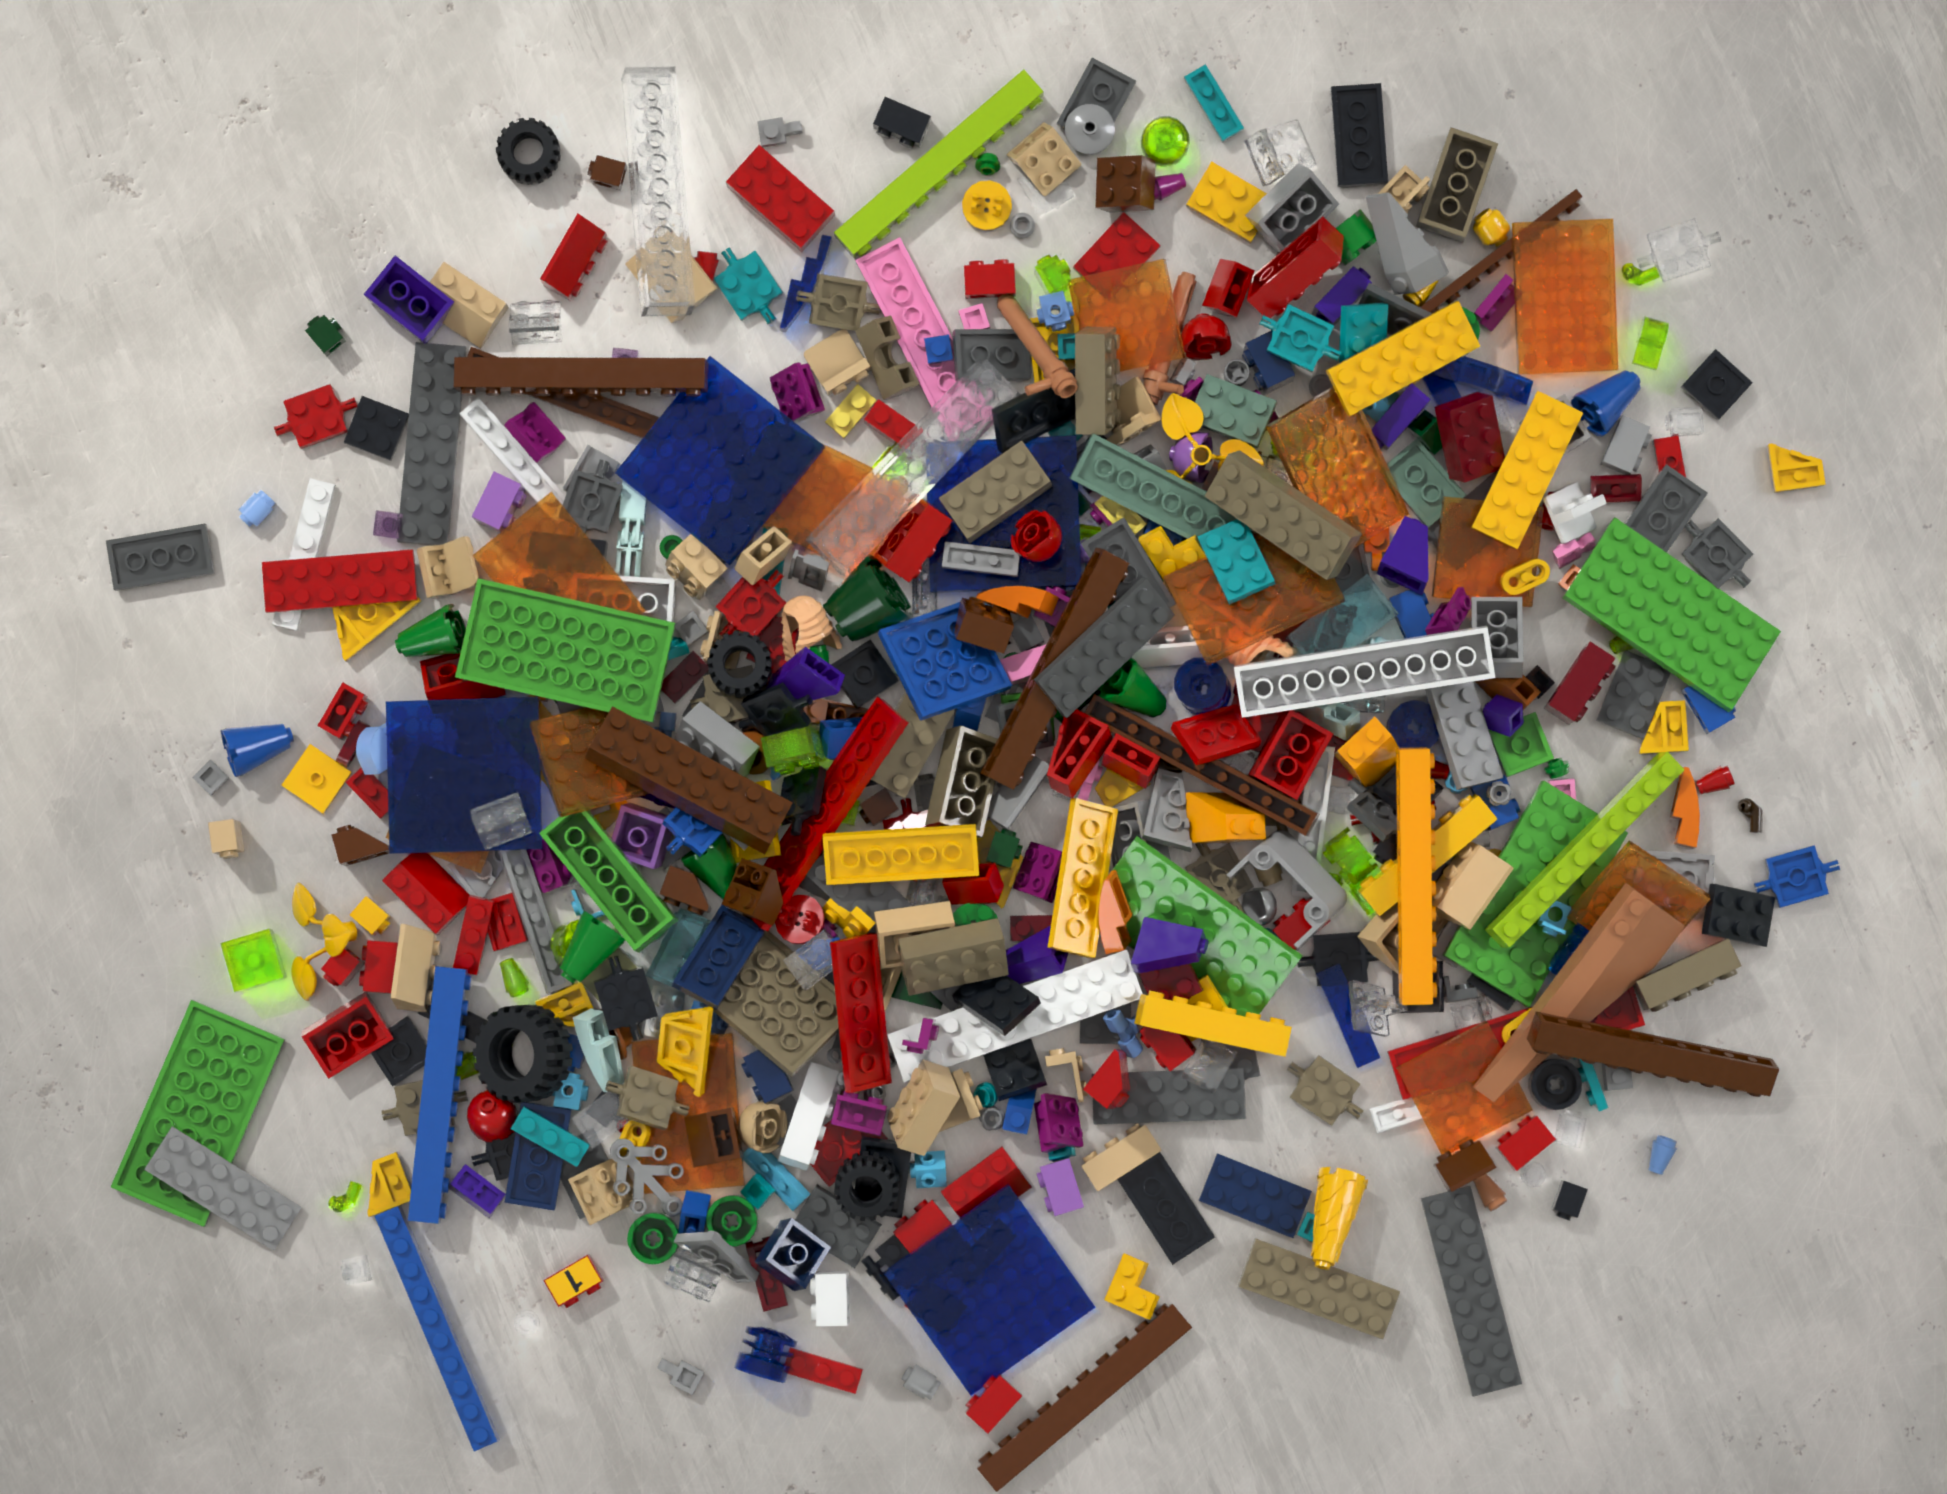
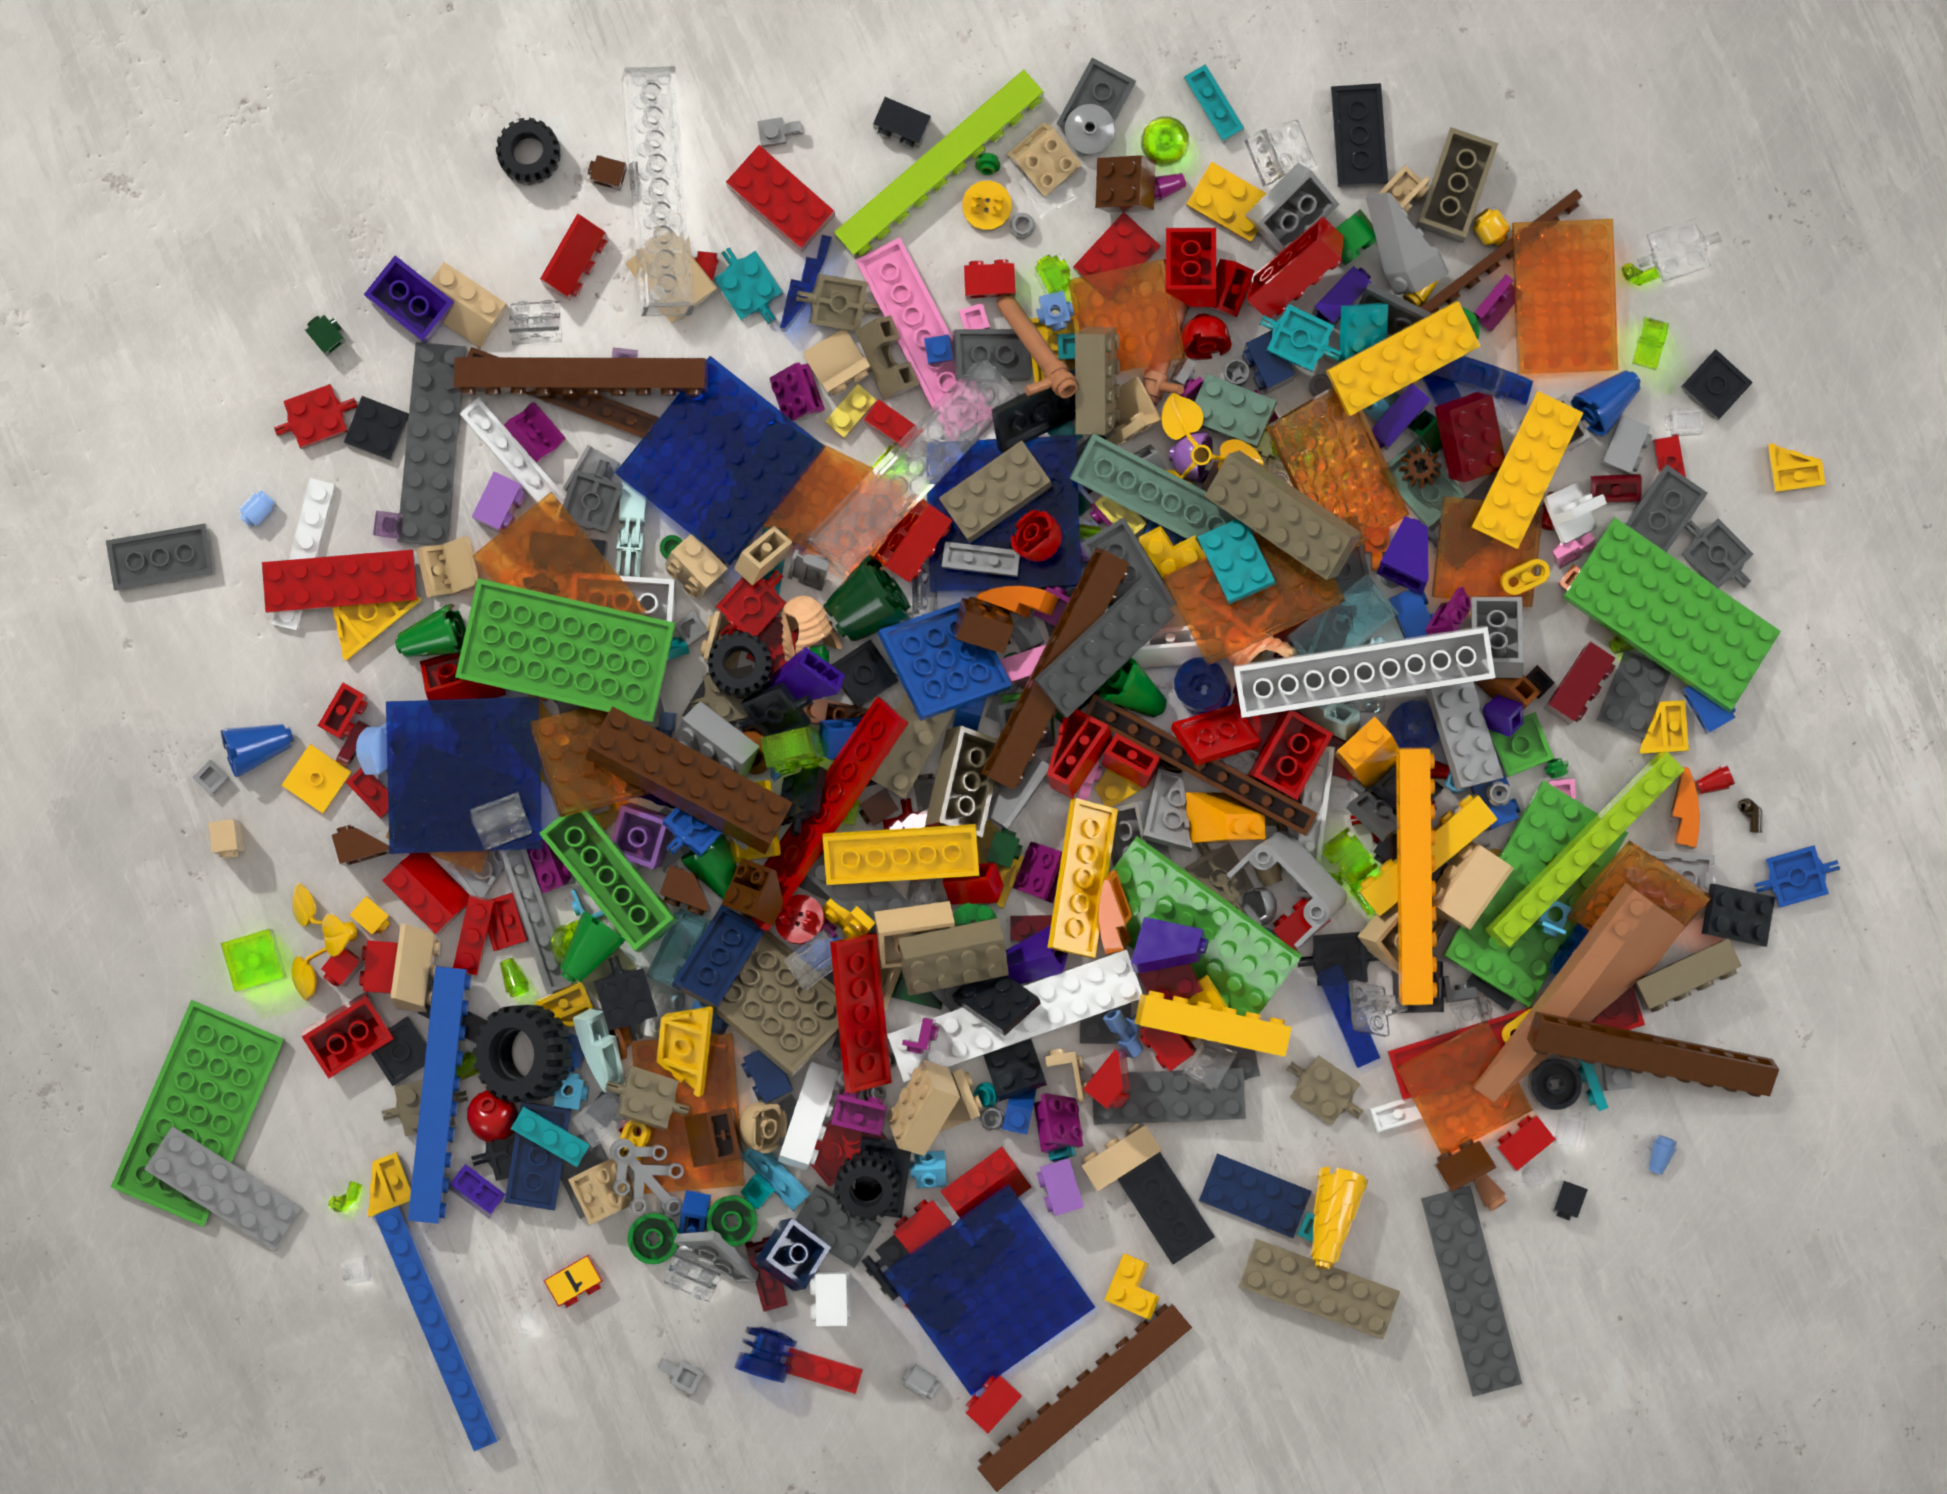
dark red plate [661,651,709,704] -> none
none -> red slope [1165,228,1216,307]
none -> reddish brown gear [1398,446,1442,489]

